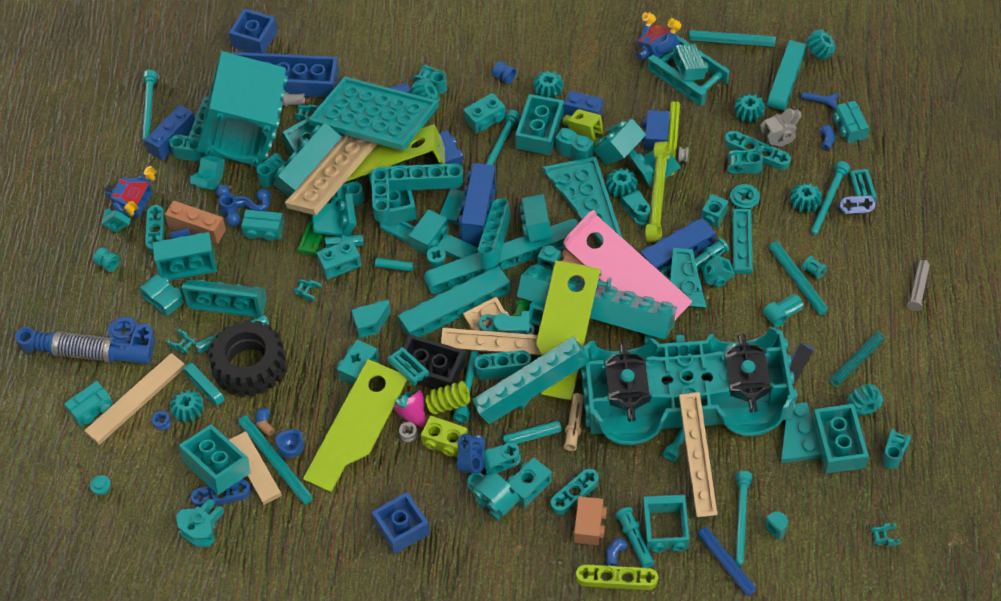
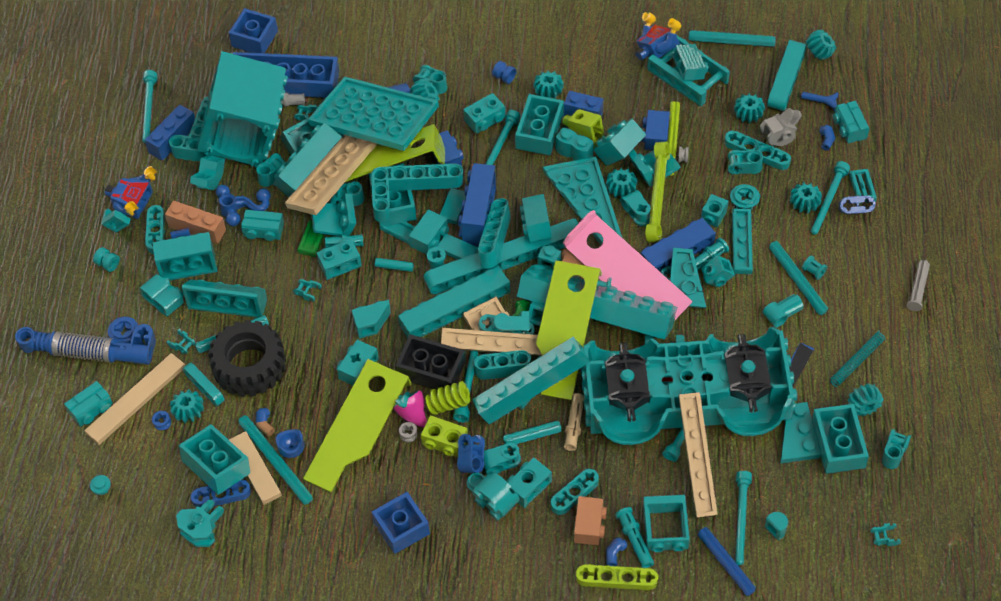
teal tile [388,347,429,386] -> none

